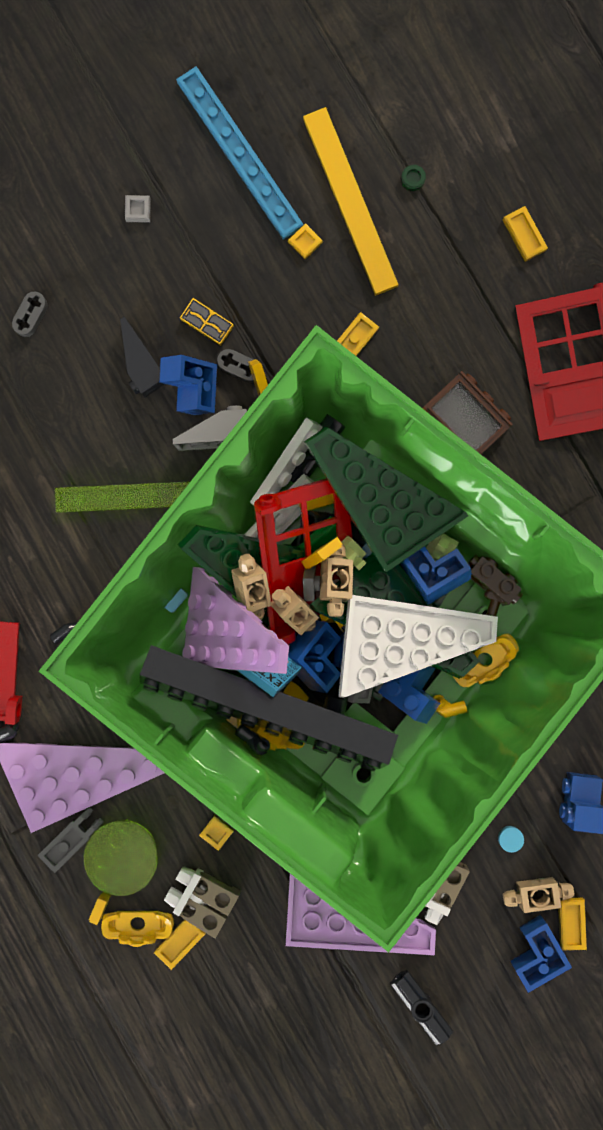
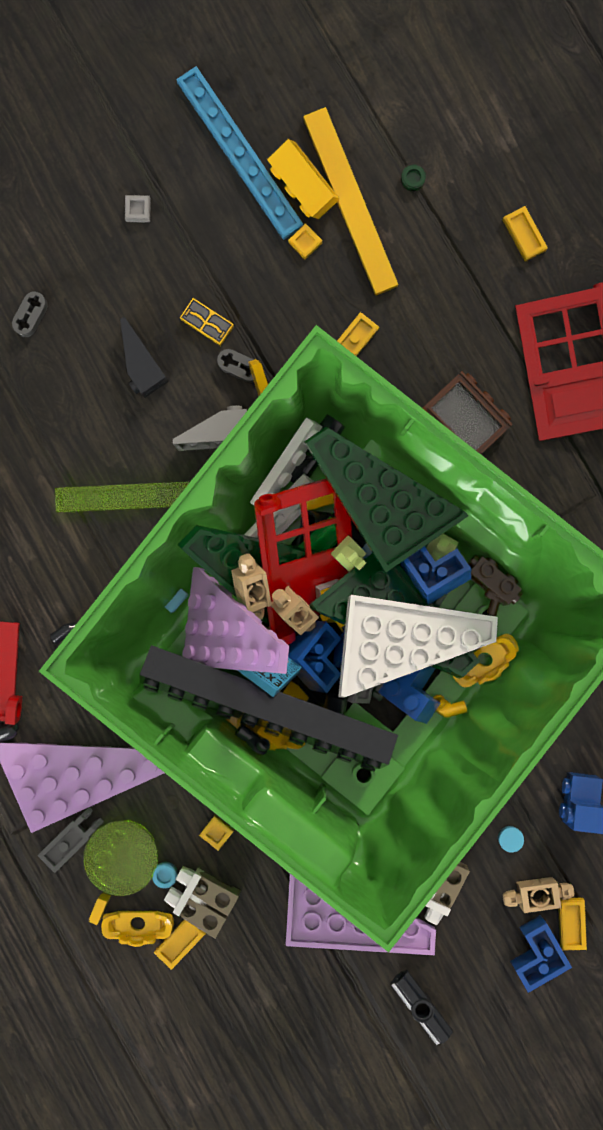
blue brick [159,355,217,415] -> none
yellow tile [301,537,343,569] -> none
dark grey plate [303,566,321,601] -> none
tan piece [320,544,353,617] -> none
none -> medium azure tile [152,862,178,888]
none -> yellow brick [267,139,340,219]

